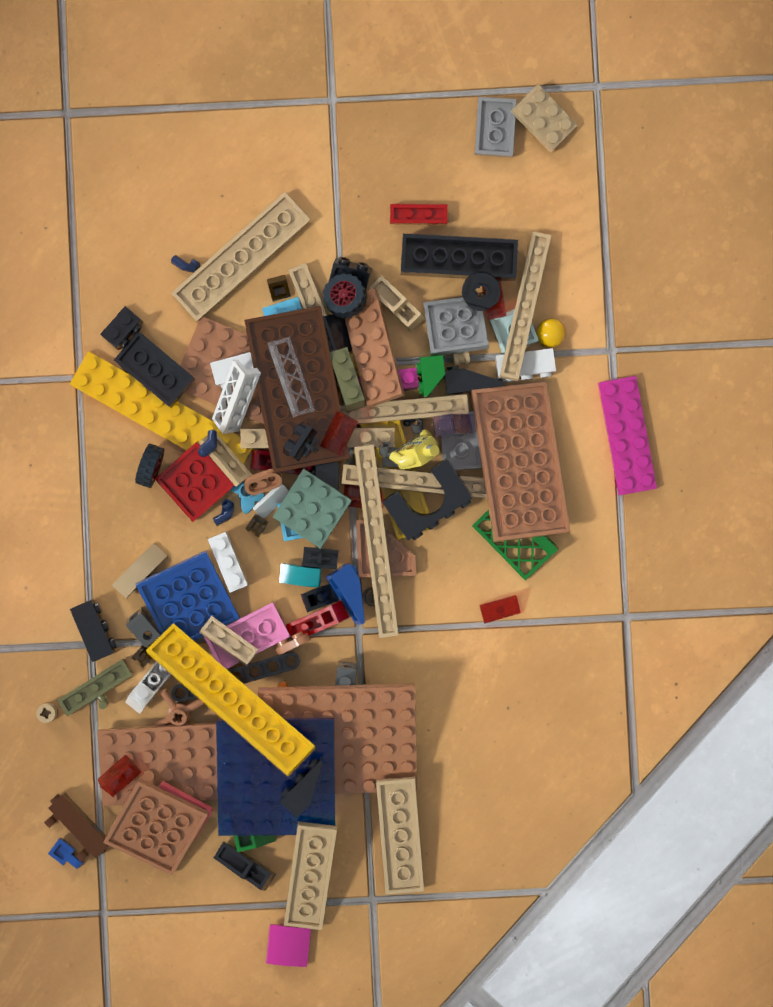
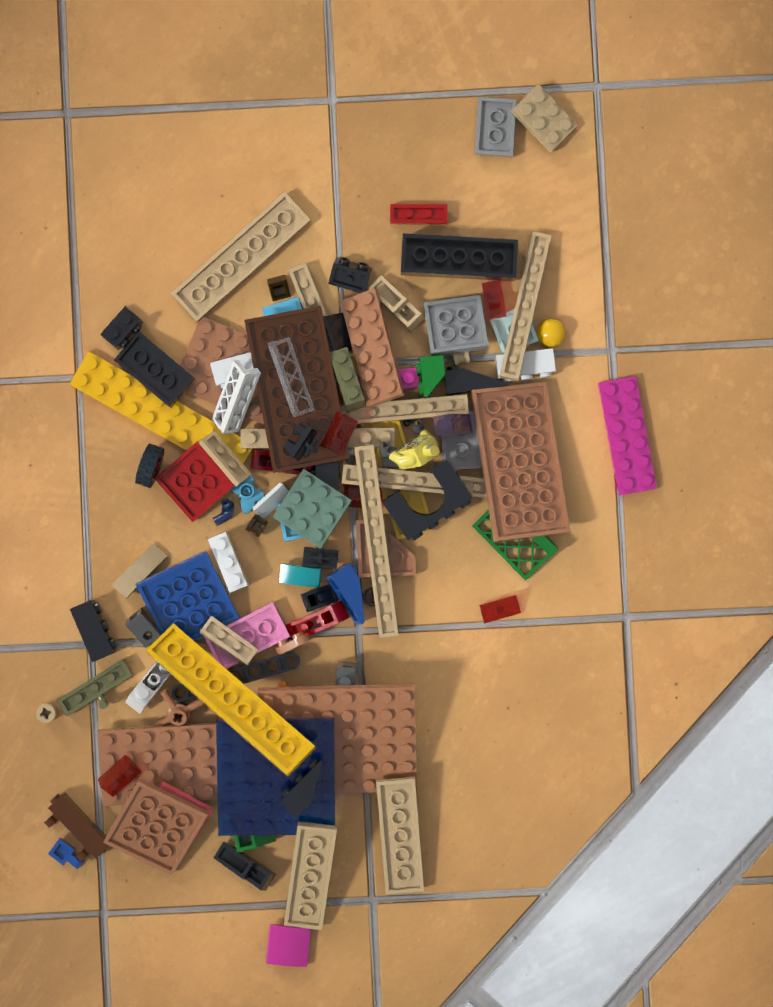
dark brown wheel [132,645,152,668] -> none
dark blue arm [171,255,200,273] -> none
dark blue arm [198,430,217,457] -> none
nougat plate [244,469,282,495] -> none
black wheel [323,273,367,319] -> none
black plate [462,271,501,311] -> none

